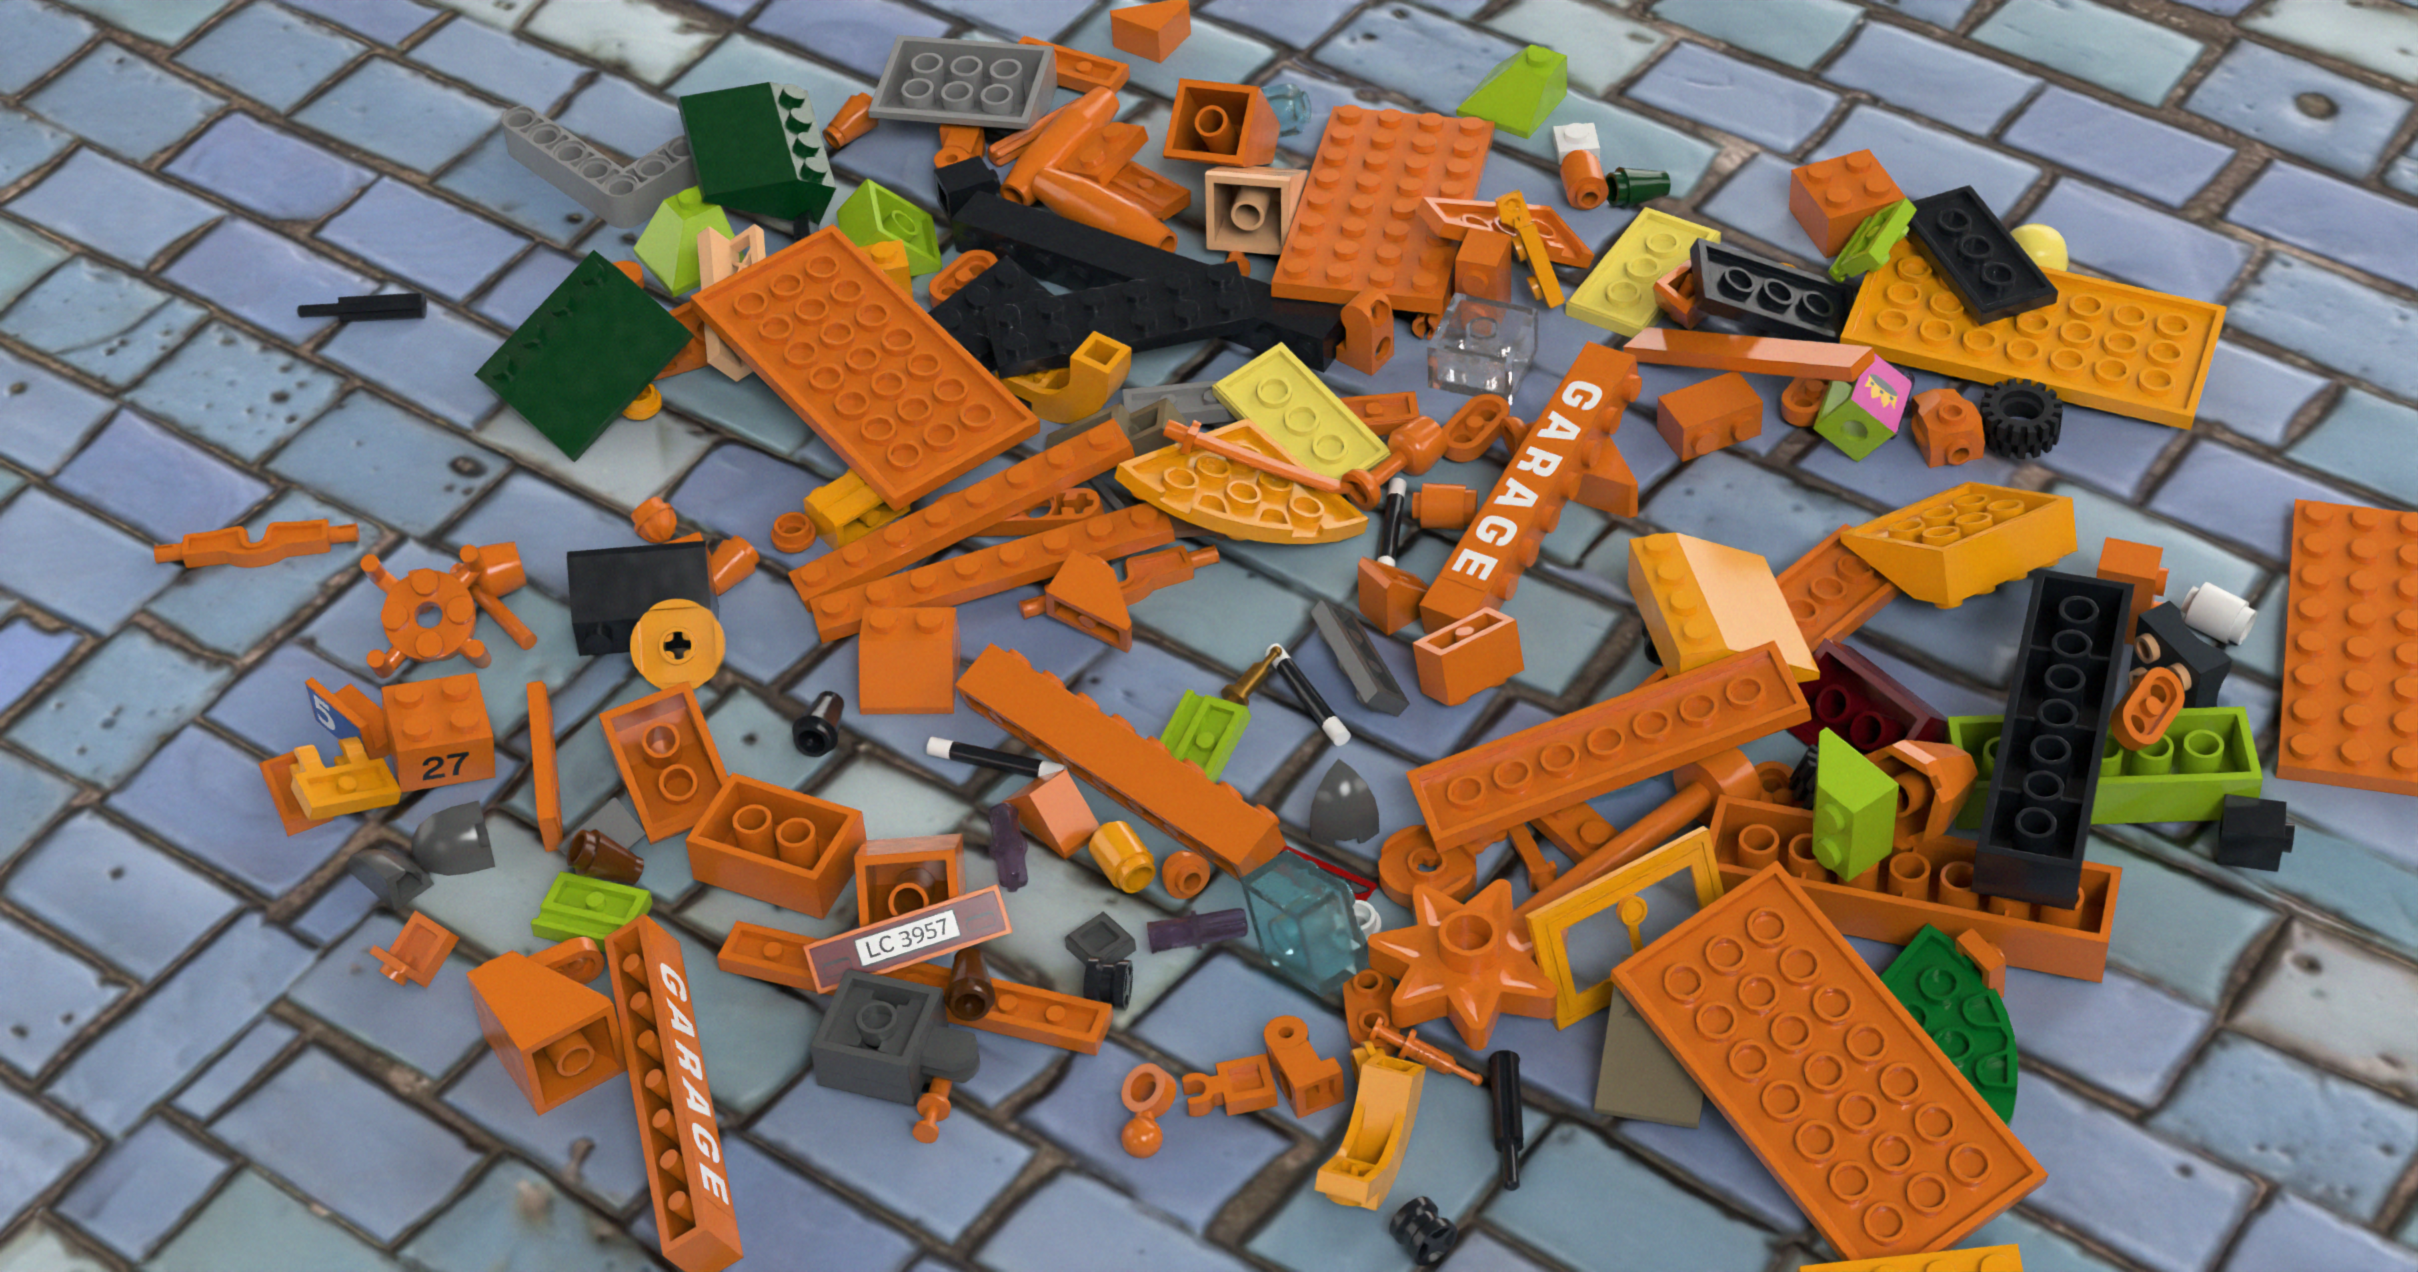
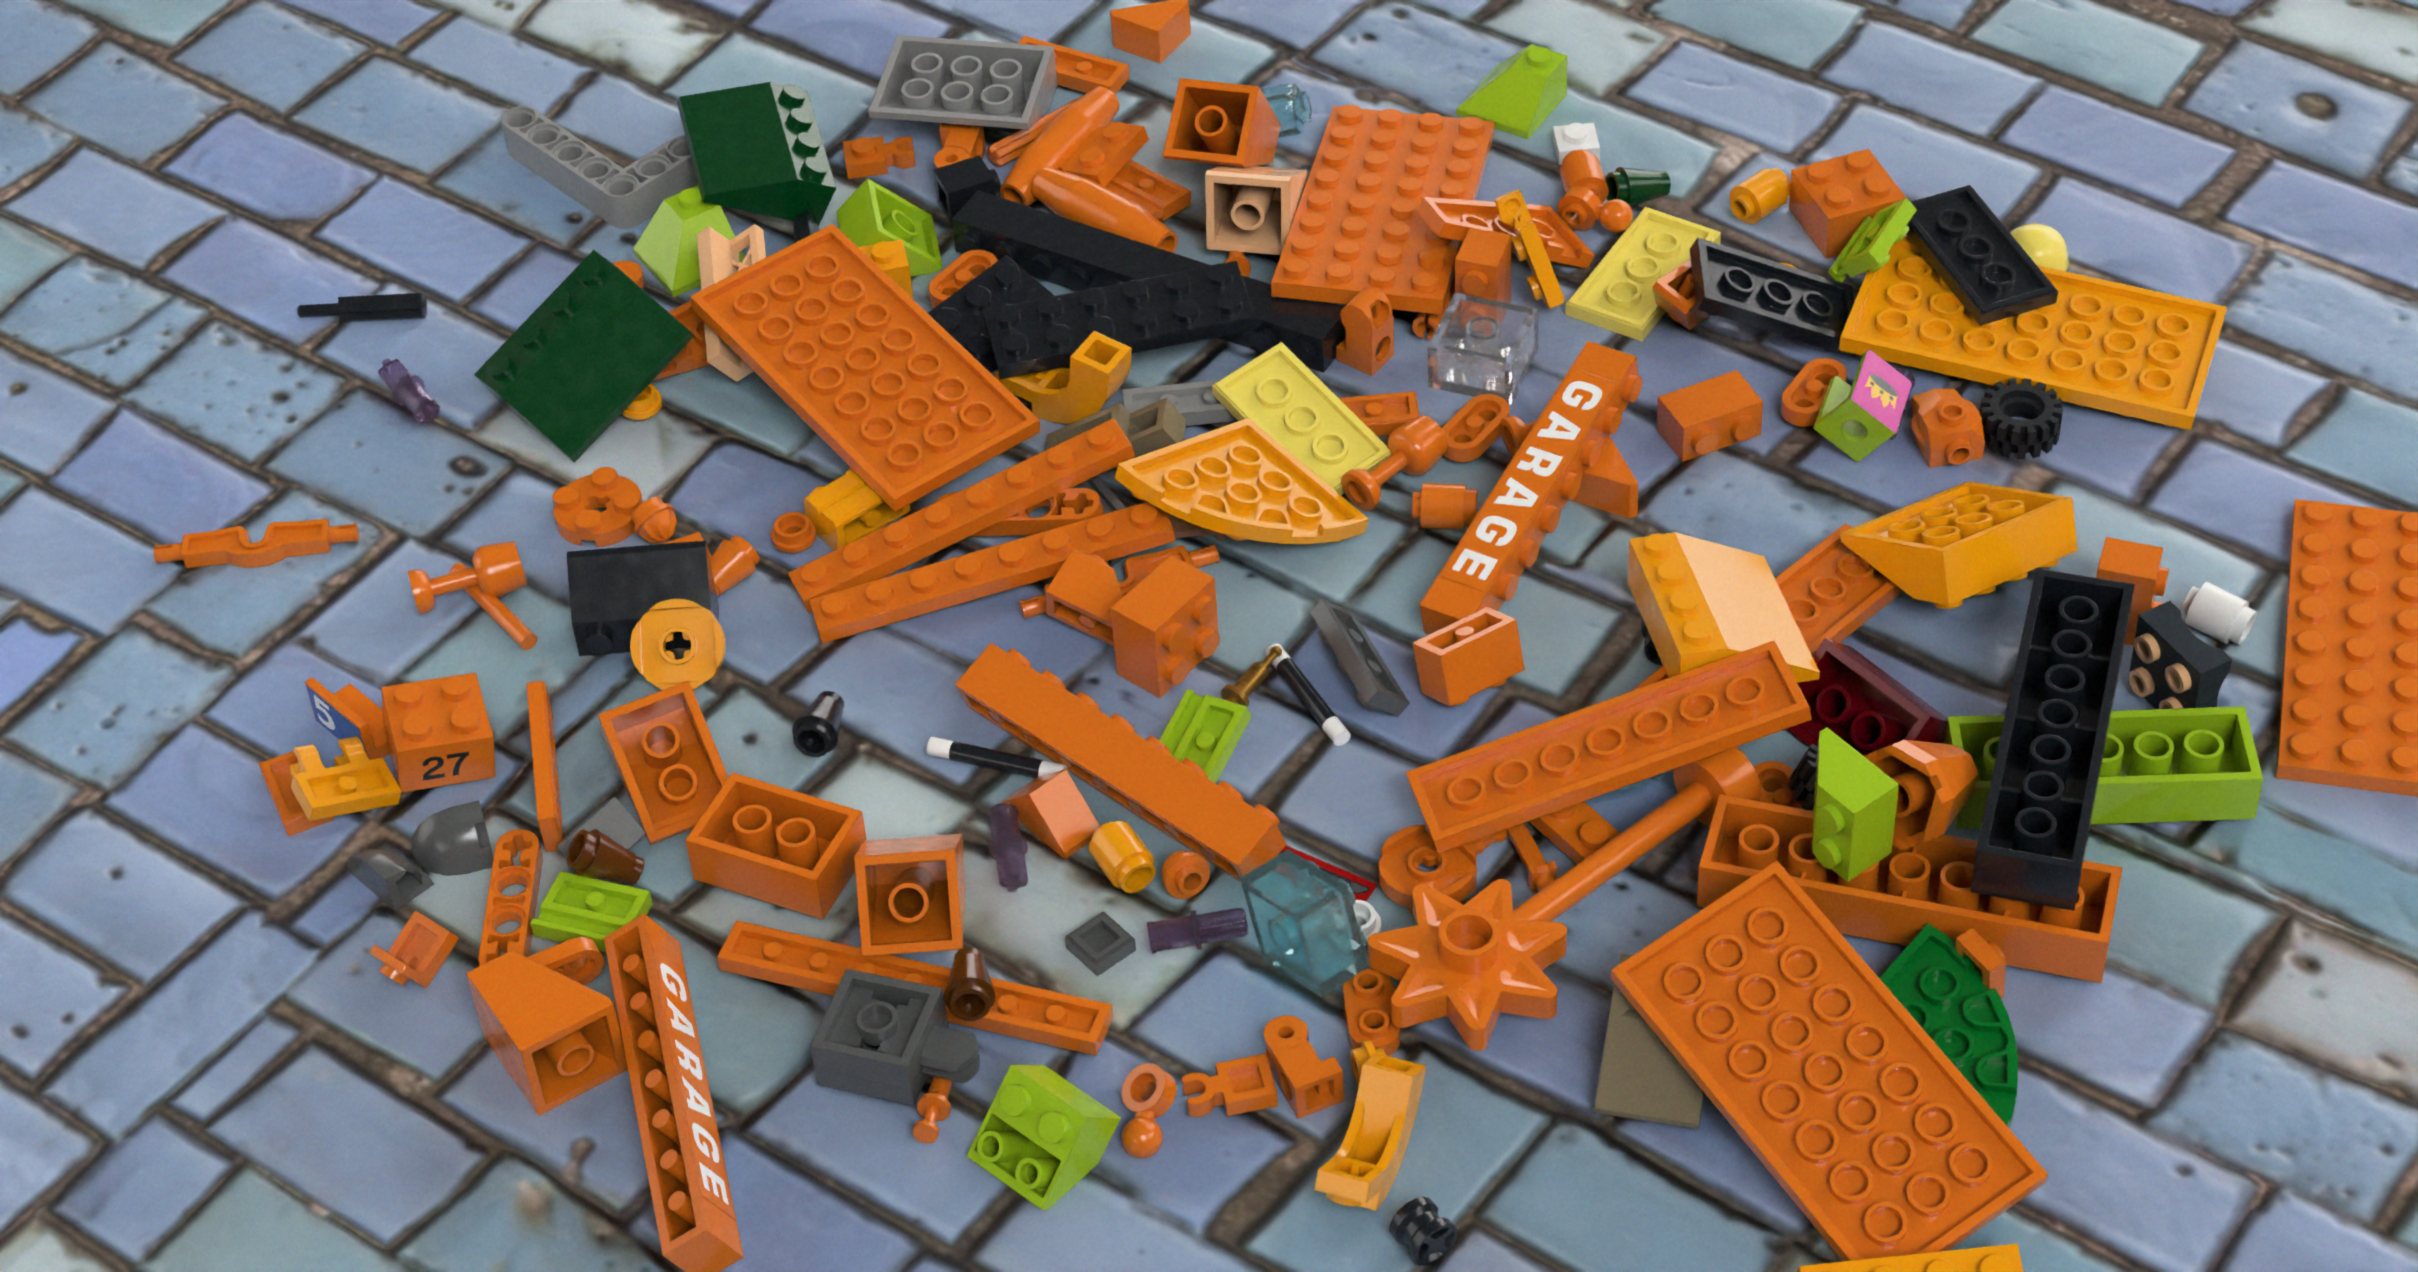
orange plate [360,544,492,679] -> none
tile [803,884,1013,995] -> none
orange cone [822,92,880,149] -> none
orange slope [859,607,961,715] -> none
black wheel [1083,956,1133,1011] -> none
orange sword [1162,419,1353,494] -> none
dark grey brick [1310,758,1379,847] -> none
orange slope [1358,556,1430,636] -> none
orange piece [1367,1016,1483,1086] -> none
black bar [1377,478,1407,567] -> none
black axle [1489,1050,1524,1191] -> none
light orange door [1525,826,1724,1032] -> none
orange tile [1623,327,1875,382] -> none
orange plate [2110,667,2185,751] -> none
black brick [2217,794,2295,872] -> none
none -> clear purple axle [378,358,440,423]
none -> orange beam [478,829,543,966]
none -> orange plate [553,467,643,547]
none -> orange plate [843,136,916,179]
none -> lime slope [966,1065,1121,1210]
none -> orange brick [1111,555,1220,698]
none -> orange plate [1557,186,1633,233]
none -> light orange brick [1729,168,1791,224]

